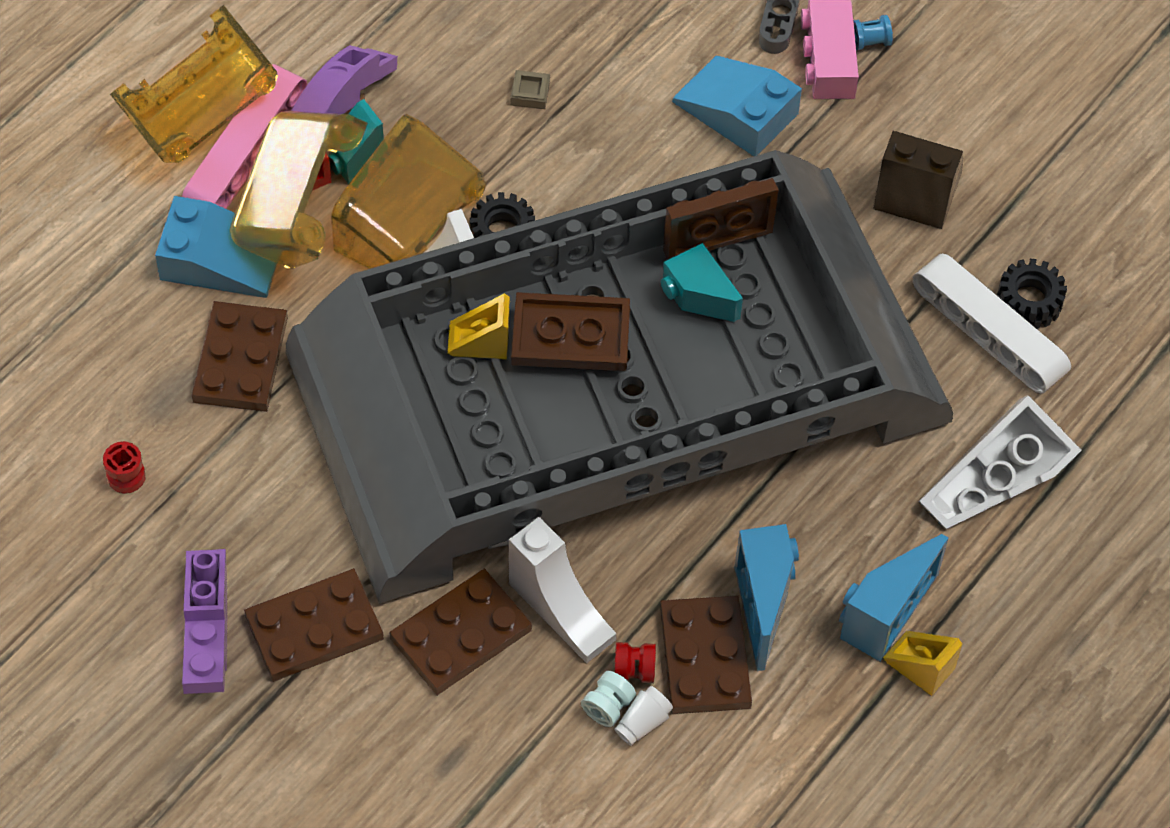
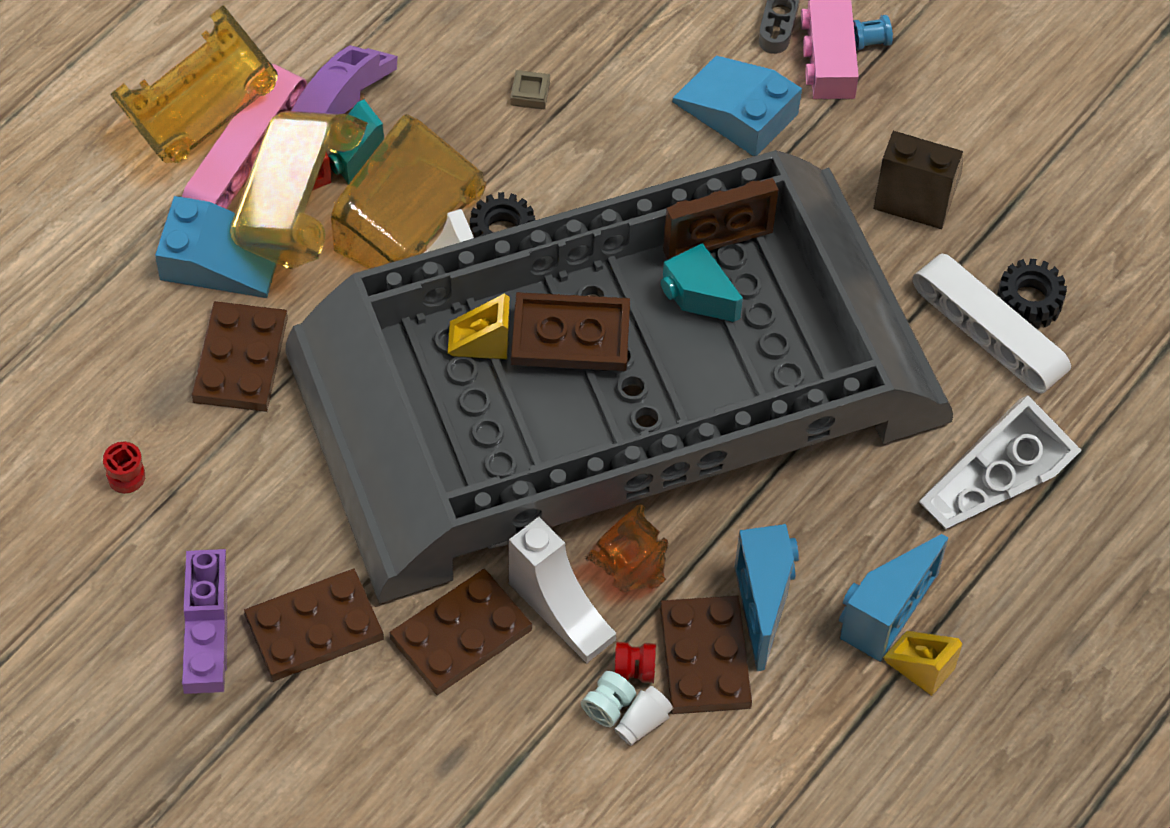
none -> clear orange helmet [585,504,668,593]

